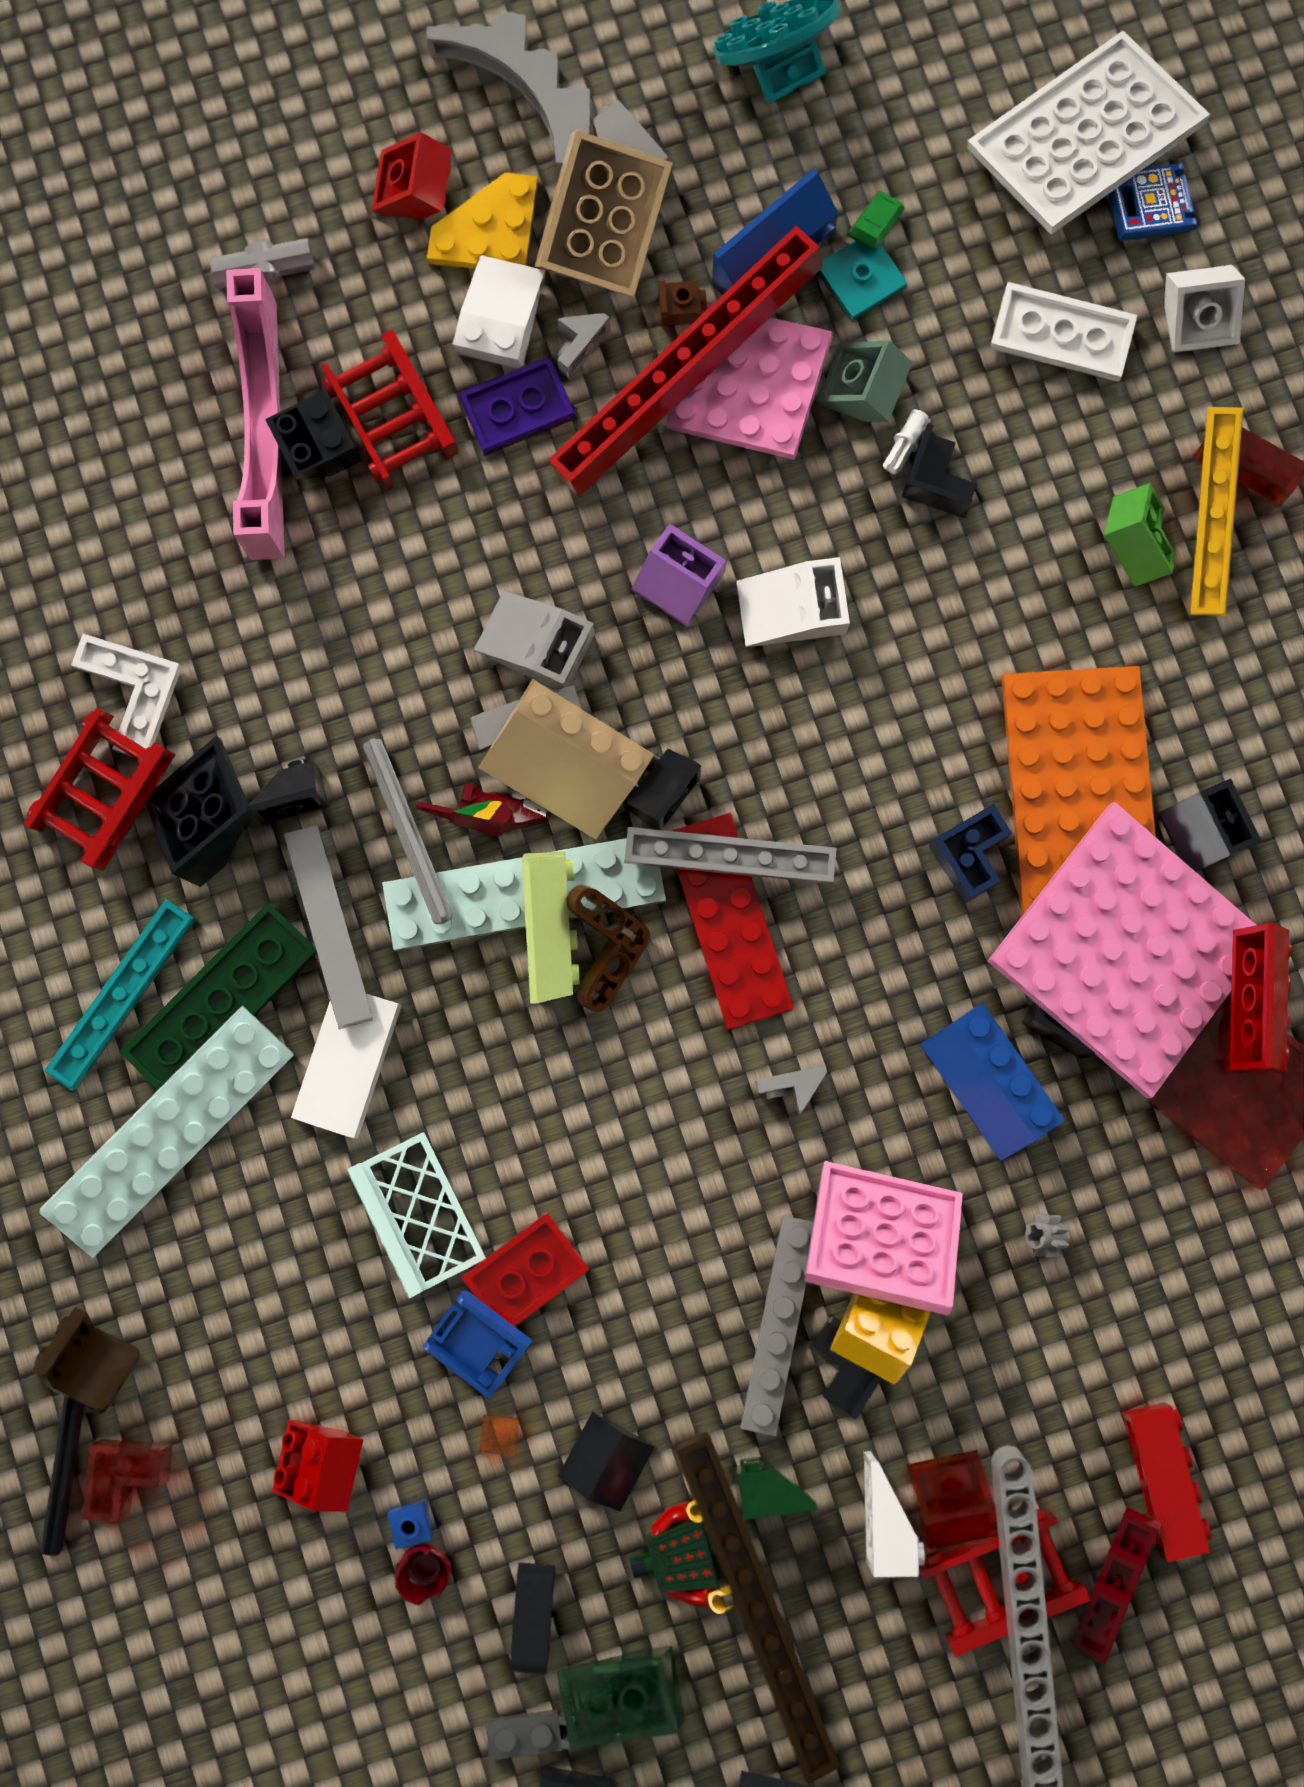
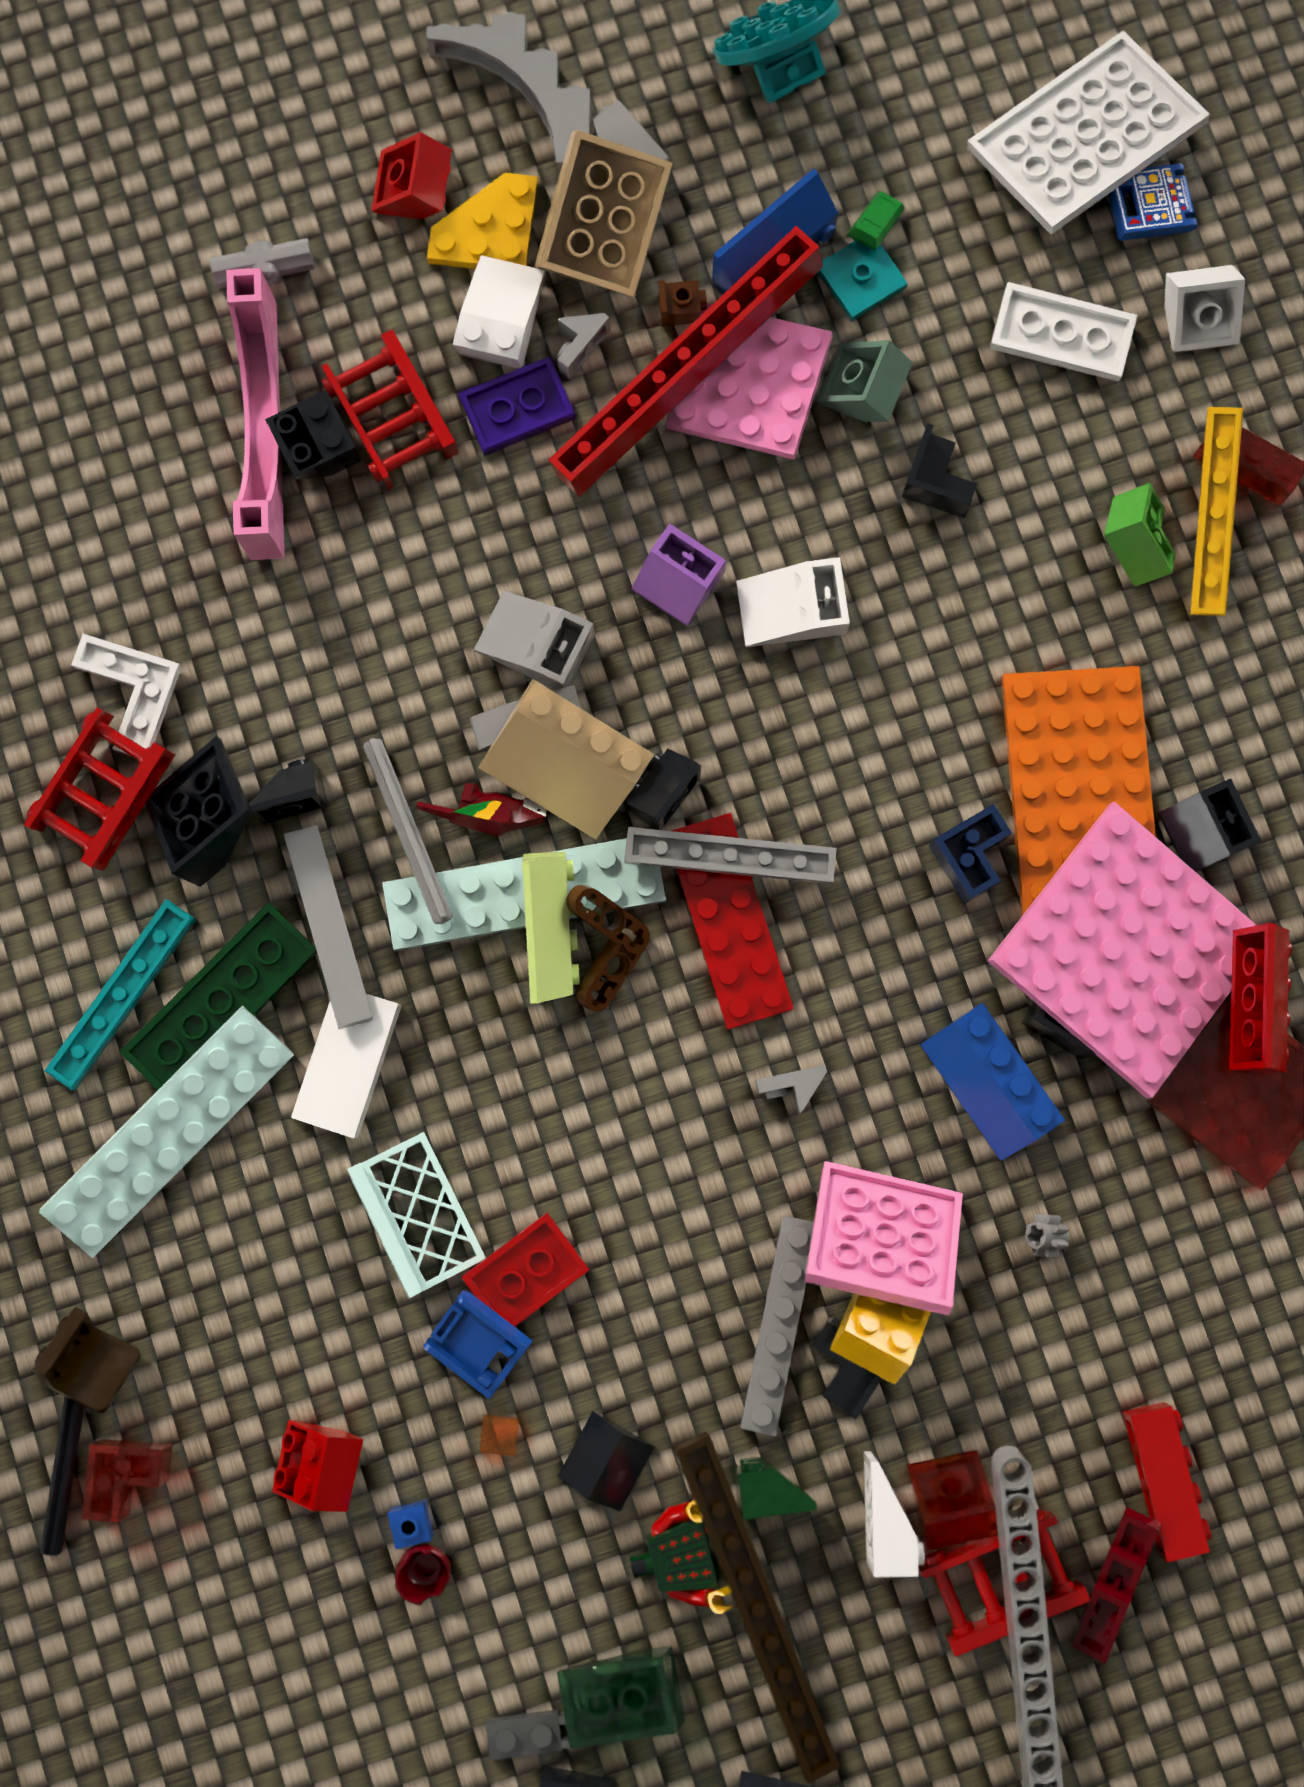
black beam [510,1562,555,1675] -> none
white axle [883,410,931,475] -> none

